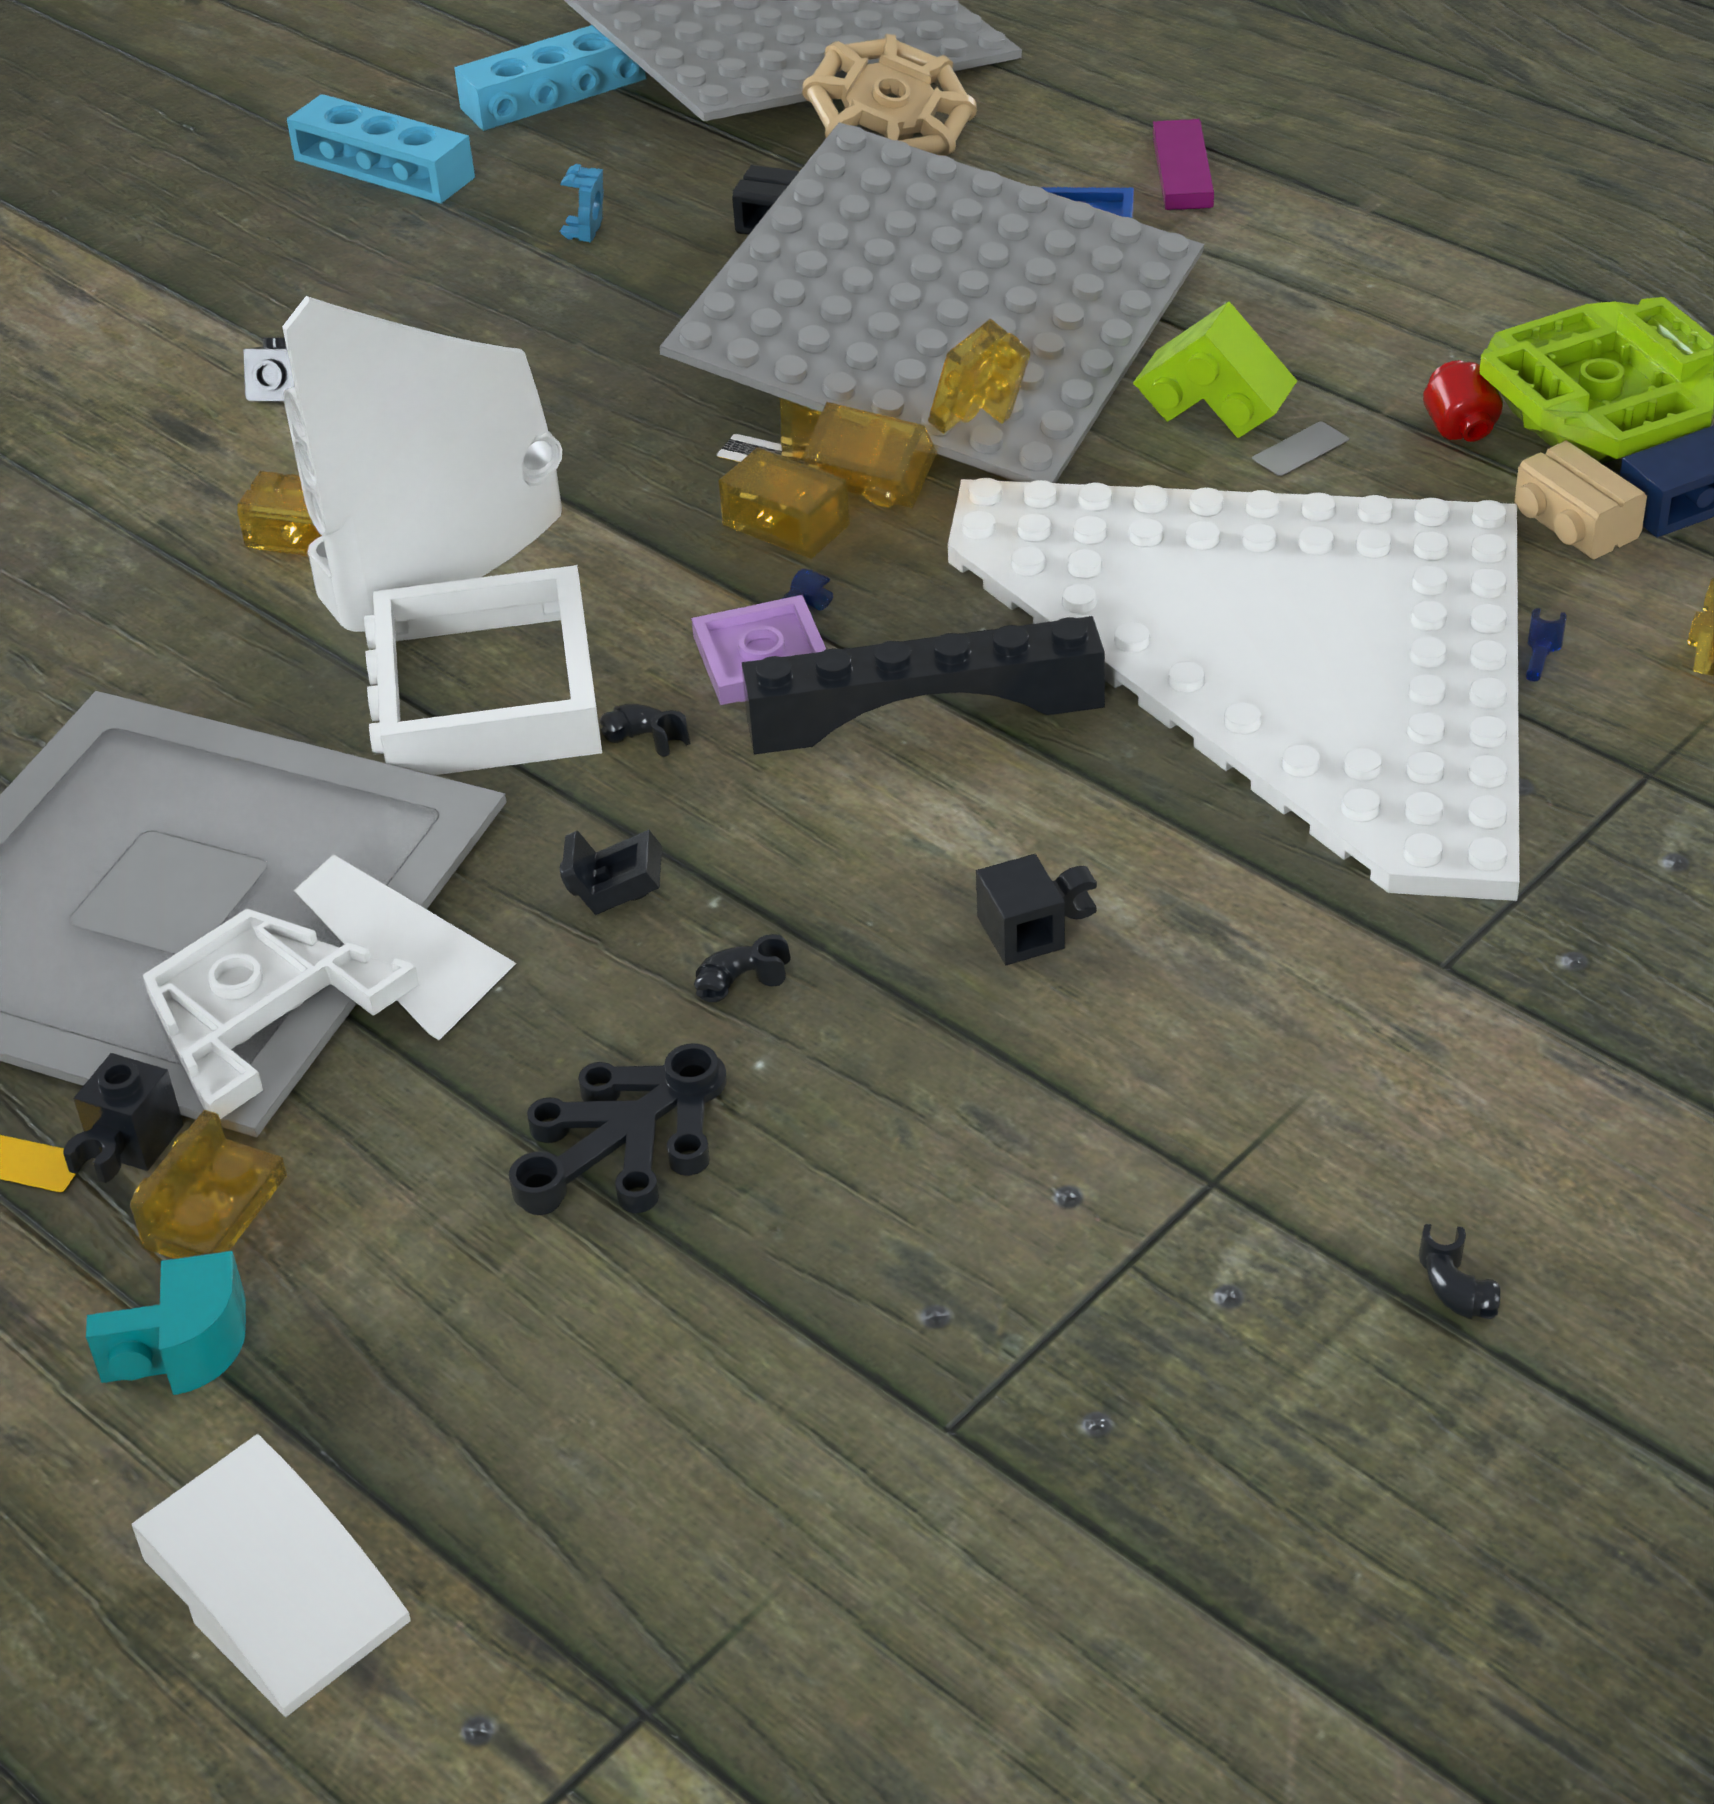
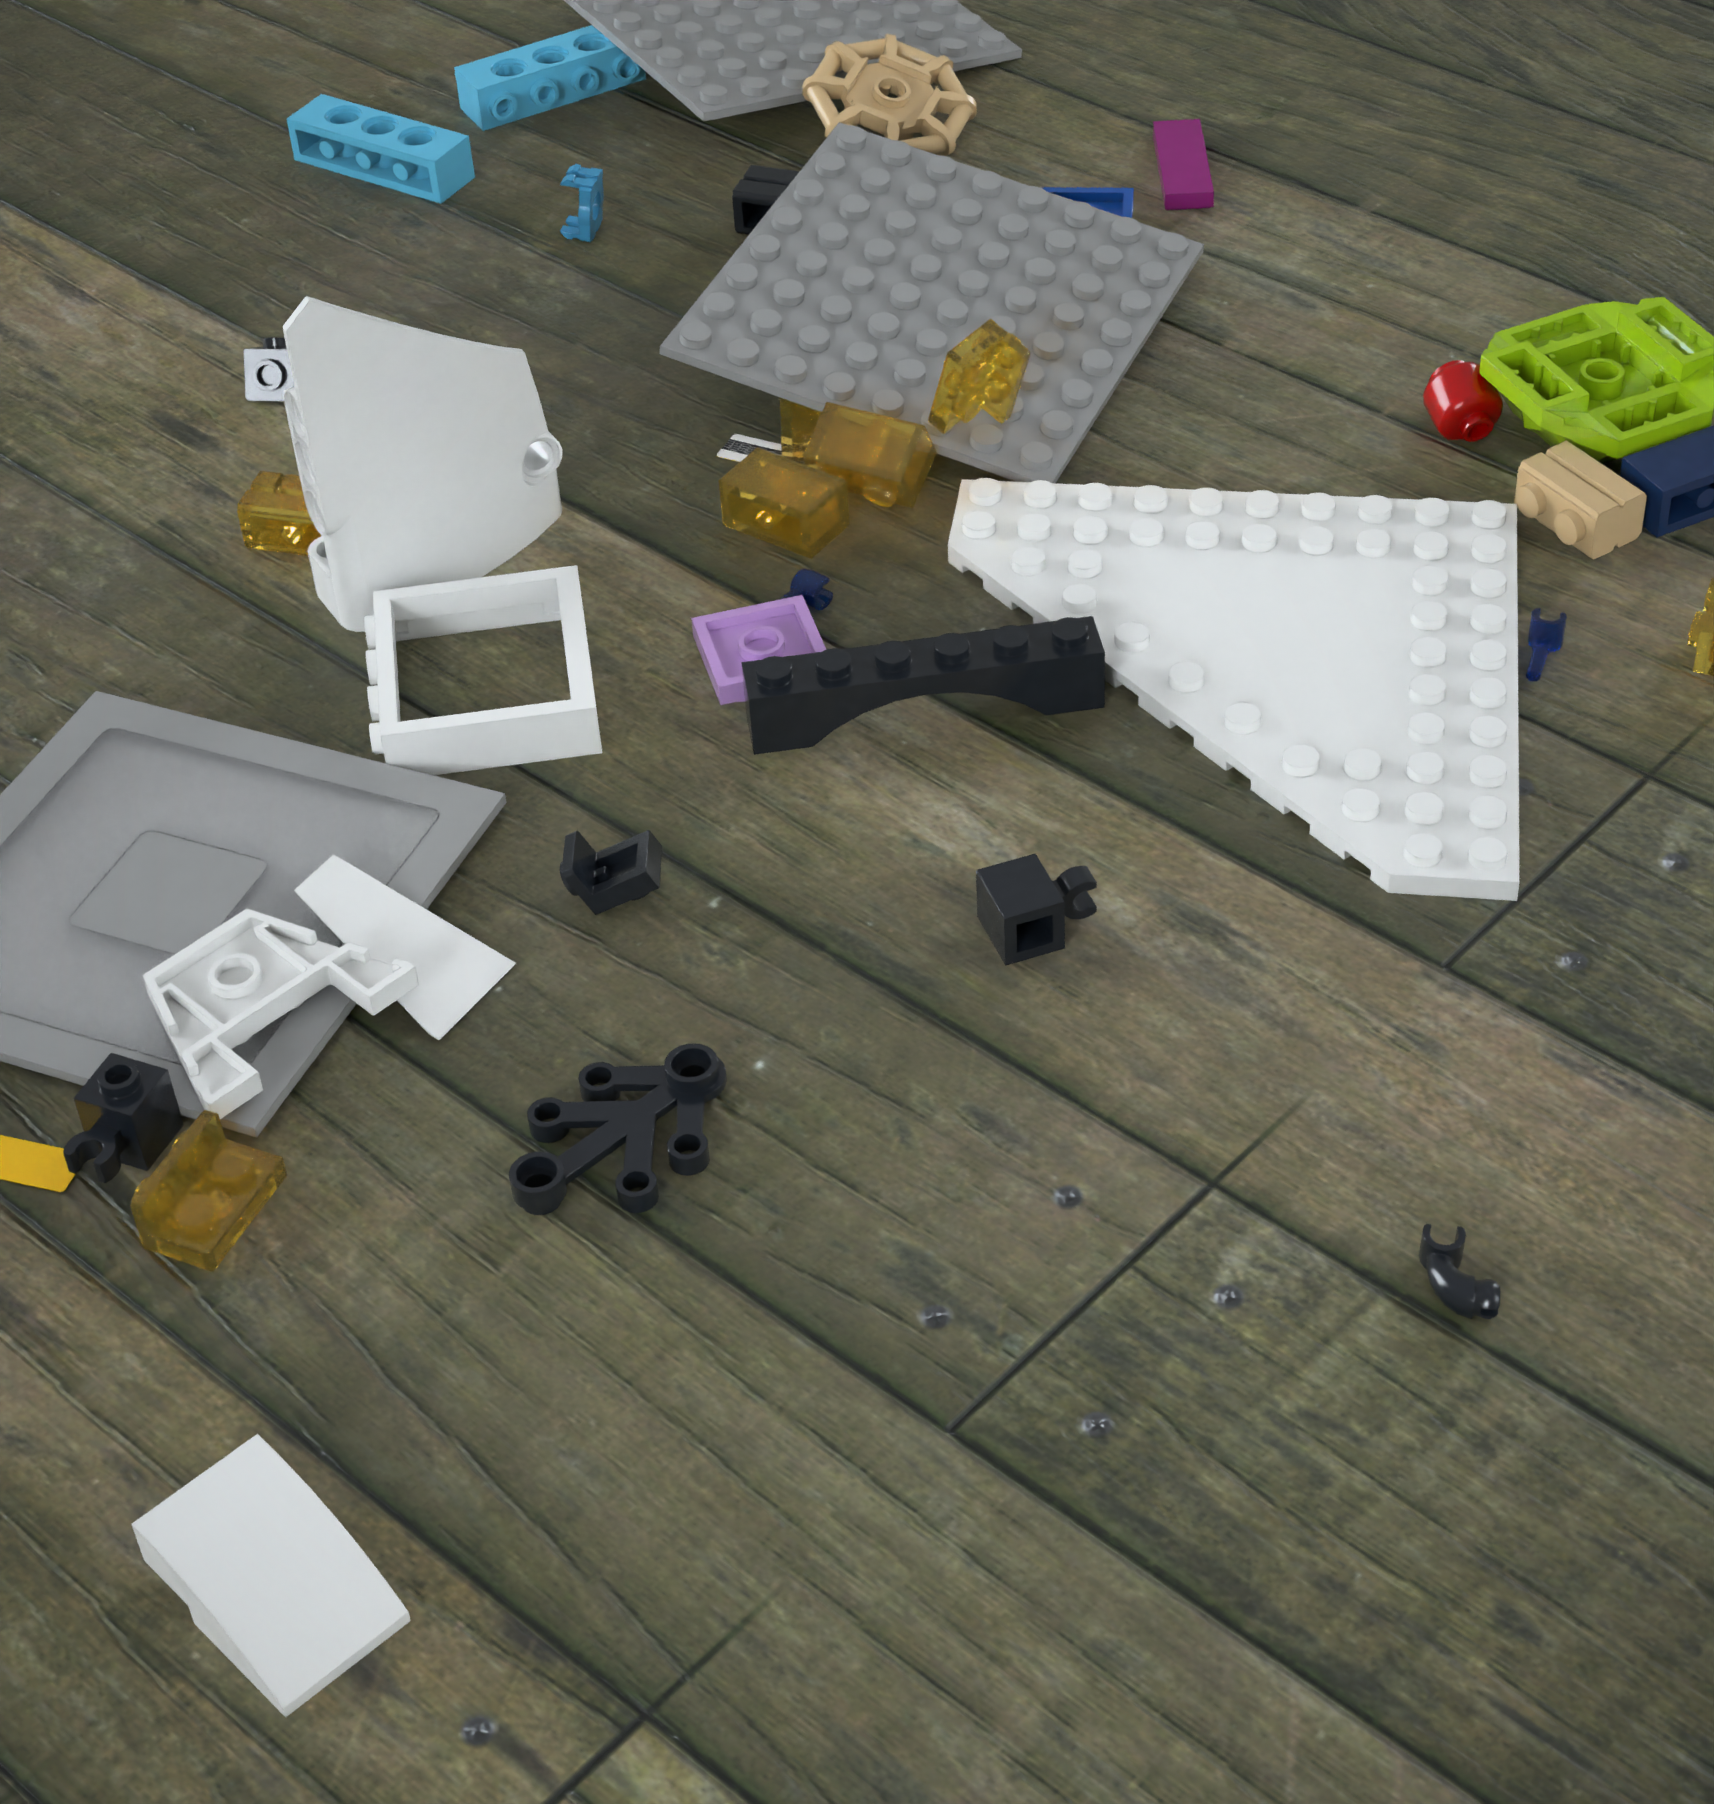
teal brick [86,1251,246,1395] -> none
black arm [599,704,691,757] -> none
black arm [694,934,791,1003] -> none
lime brick [1133,301,1297,438] -> none
light grey sticker [1252,422,1349,476] -> none

